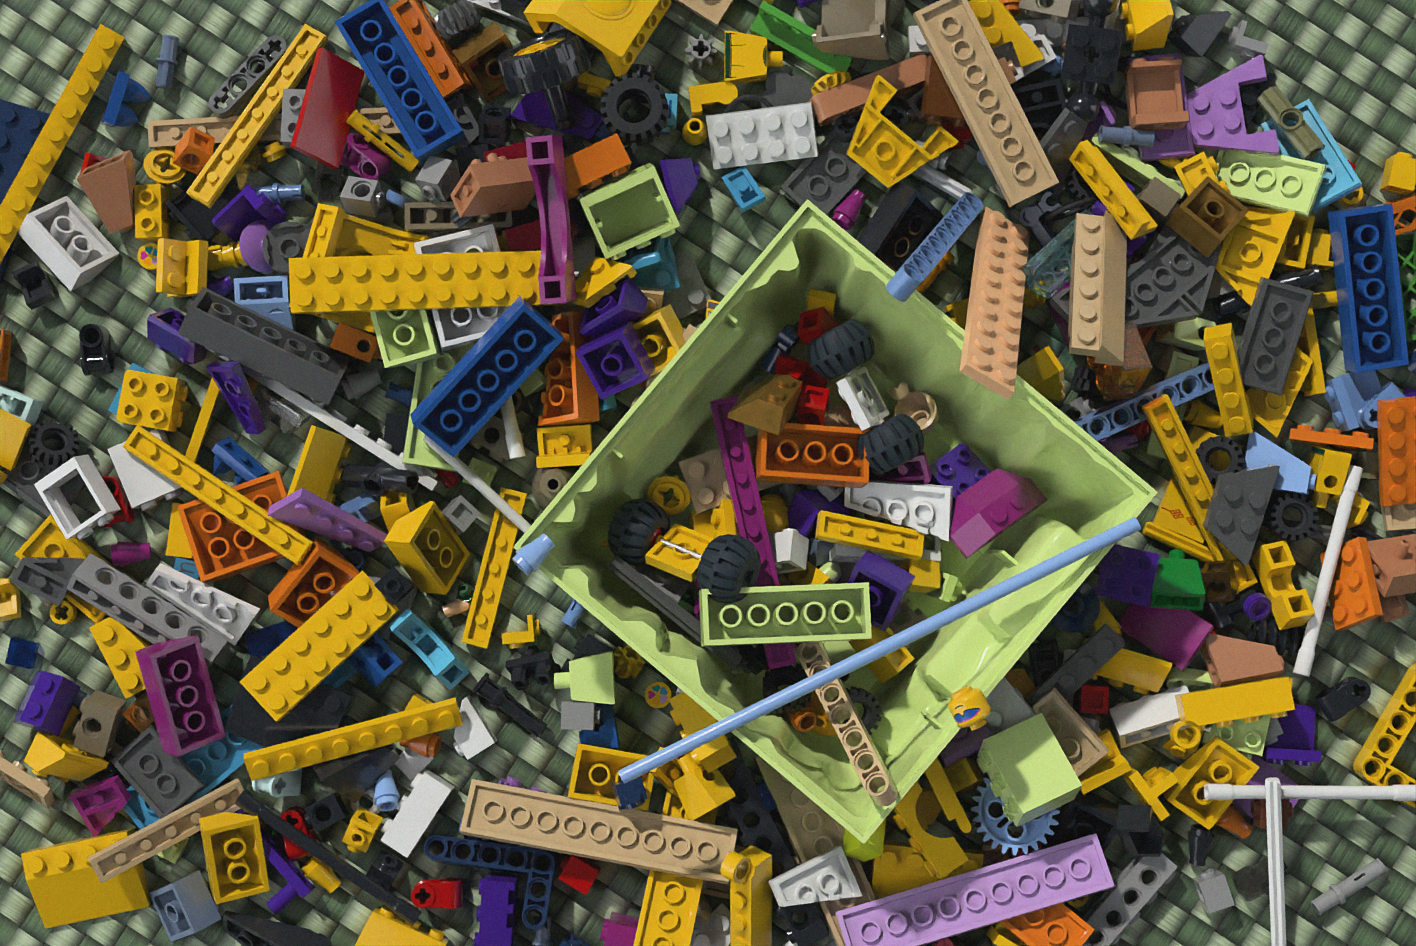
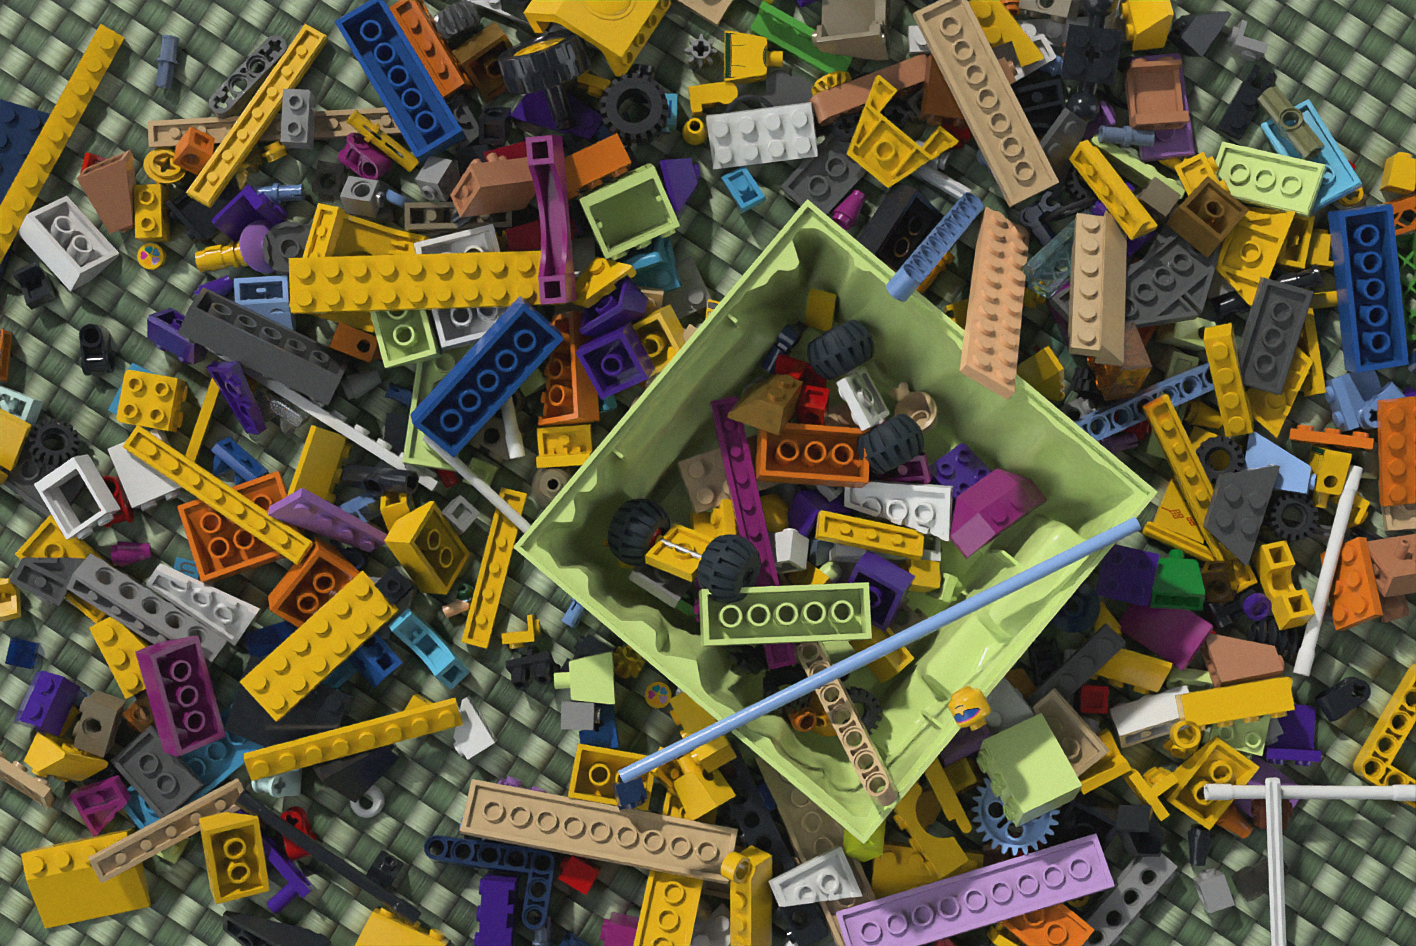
yellow bush [50,600,77,625] -> none
blue tile [101,71,151,127] -> none
sand blue slope [148,870,222,942] -> none
yellow bracket [156,238,208,298] -> none
yellow tile [166,503,194,559] -> none
red tile [290,48,365,169] -> none
yellow cone [302,856,342,893] -> none
black brick [304,791,350,832] -> none
yellow brick [342,806,384,853] -> none
light blue cone [374,769,401,811] -> none
white brick [380,770,454,858] -> none
white sticker [394,748,434,780] -> none
orange cone [399,733,441,758] -> none
red piece [411,878,463,909] -> none
black pin [472,672,547,738] -> none
light blue cone [512,533,555,575] -> none
dark grey axle [607,556,743,669] -> none
yellow gear [647,474,690,515] -> none
red brick [797,307,840,346] -> none
medium lavender wing [1186,55,1280,156] -> none
light grey pin [1310,858,1387,916] -> none

